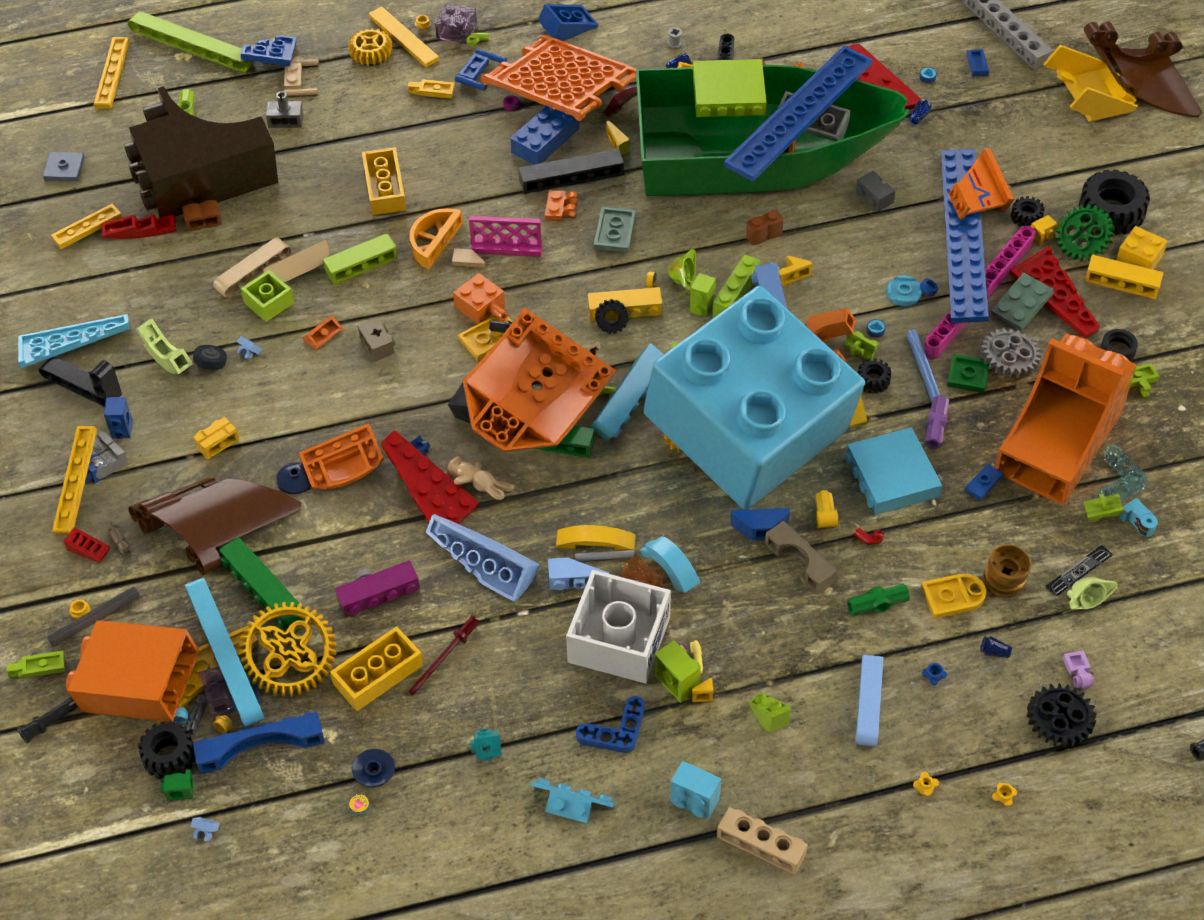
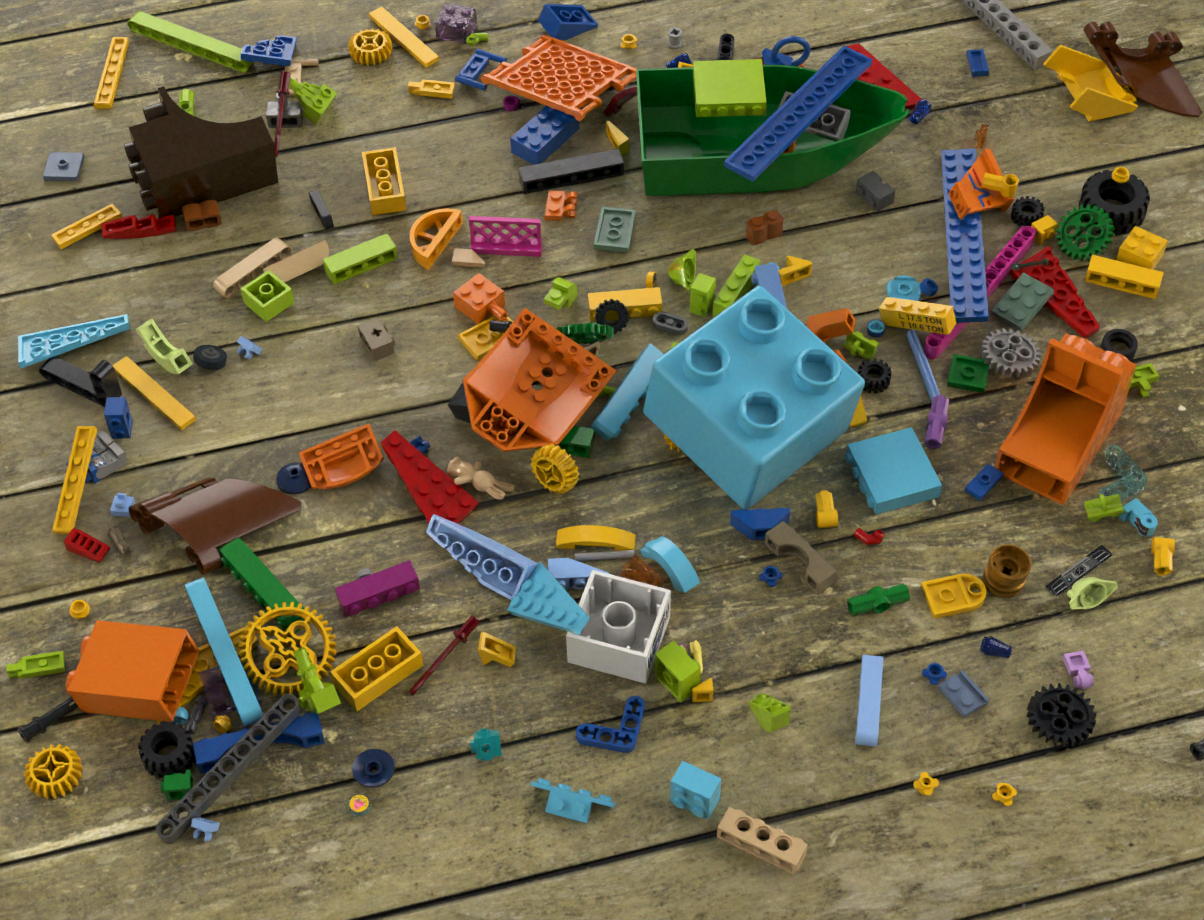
dark grey axle [47,587,140,646] -> none
yellow brick [193,417,239,460] -> none
orange slope [303,315,343,350] -> none
tile [920,67,937,83] -> none
none -> yellow gear [24,743,83,800]
none -> light blue tile [110,493,135,517]
none -> yellow tile [112,356,196,431]
none -> dark grey beam [156,694,301,844]
none -> dark red piece [274,71,291,157]
none -> lime brick [289,76,337,125]
none -> lime brick [293,648,341,714]
none -> black beam [309,190,334,230]
none -> yellow slope [478,632,517,667]
none -> medium azure wing [507,562,590,635]
none -> yellow gear [530,444,580,495]
none -> lime brick [544,277,578,310]
none -> green gear [555,323,614,344]
none -> yellow plate [620,34,637,49]
none -> dark grey plate [653,312,688,335]
none -> blue plate [759,566,783,587]
none -> blue tile [762,36,811,66]
none -> yellow brick [879,297,956,335]
none -> sand blue plate [938,670,989,718]
none -> clear orange plate [974,124,989,149]
none -> yellow piece [982,173,1019,198]
none -> hinge [1012,258,1049,270]
none -> yellow plate [1112,167,1130,183]
none -> yellow piece [1151,537,1175,576]

